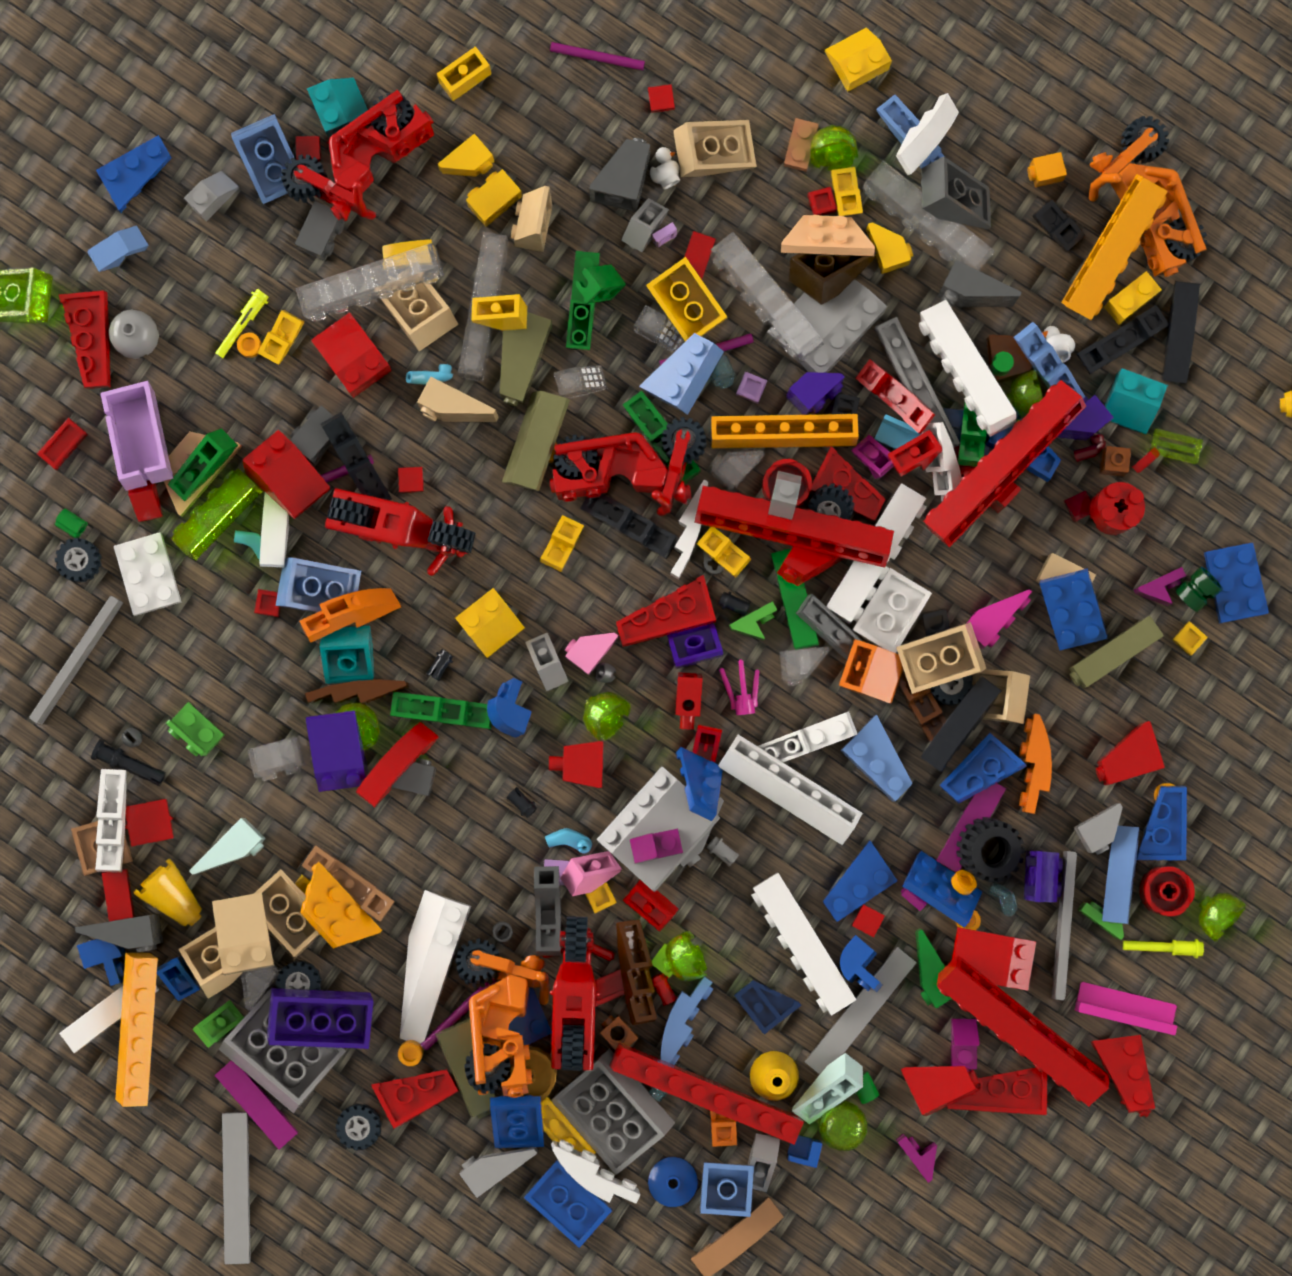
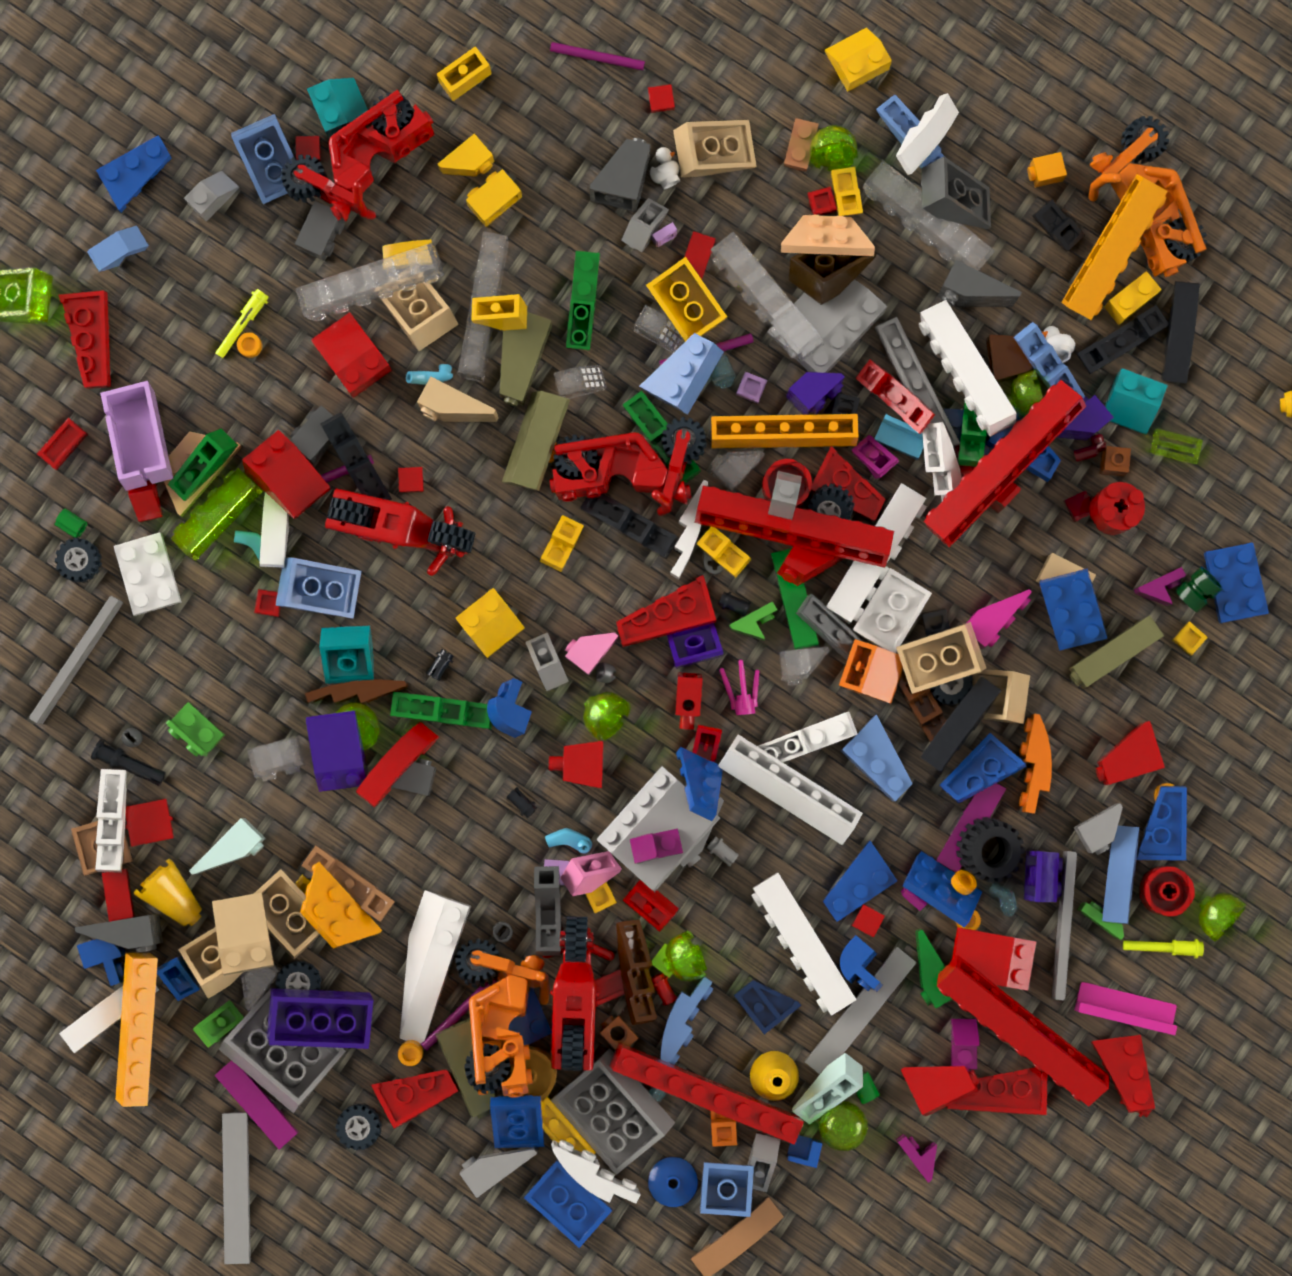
light grey cylinder [109,309,159,359] -> none
yellow slope [258,310,305,365] -> none
orange slope [299,588,401,643] -> none
tan slope [511,186,553,252] -> none
green hinge [576,264,626,304] -> none
yellow slope [866,222,913,274] -> none
red slope [888,430,943,477] -> none
green piece [990,351,1014,377] -> none
red tile [1132,447,1160,473] -> none

